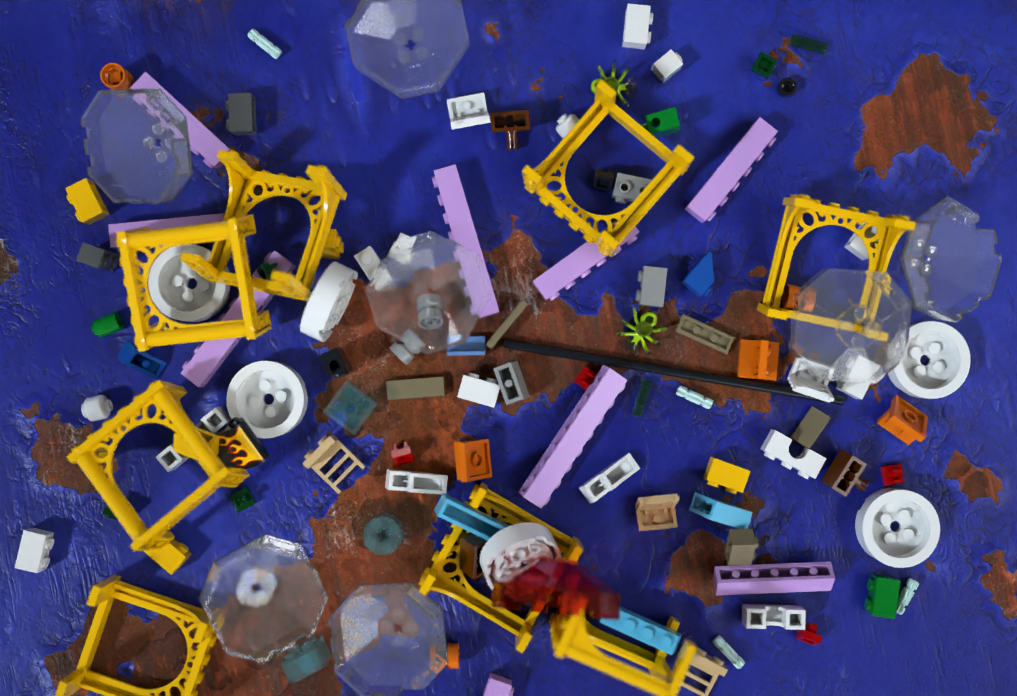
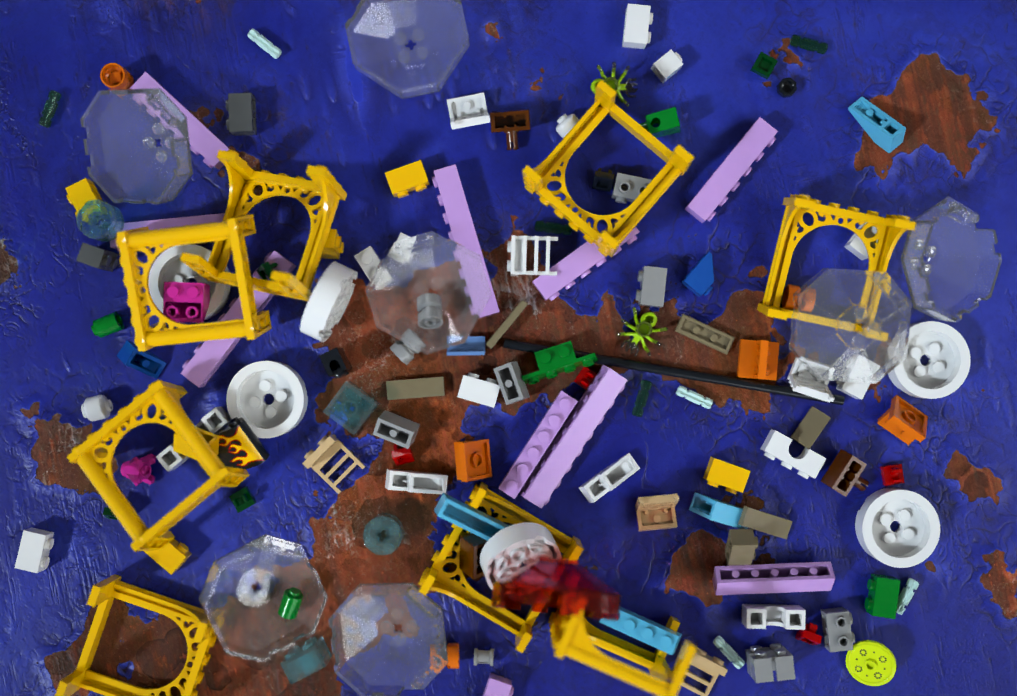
none -> axle [38,90,61,128]
none -> clear light blue brick [76,200,124,242]
none -> dark pink rock [120,454,157,486]
none -> dark pink slope [163,282,210,323]
none -> green brick [278,587,303,619]
none -> light grey brick [373,410,420,449]
none -> yellow brick [385,160,430,198]
none -> light grey bush [474,648,494,666]
none -> lavender brick [498,390,578,499]
none -> white plate [507,235,558,276]
none -> green bracket [522,341,598,385]
none -> axle [535,221,572,235]
none -> dark tan tile [738,506,793,539]
none -> light grey piece [745,643,795,683]
none -> light grey brick [820,607,855,652]
none -> neon yellow shield [846,640,896,686]
none -> medium azure slope [848,97,906,153]

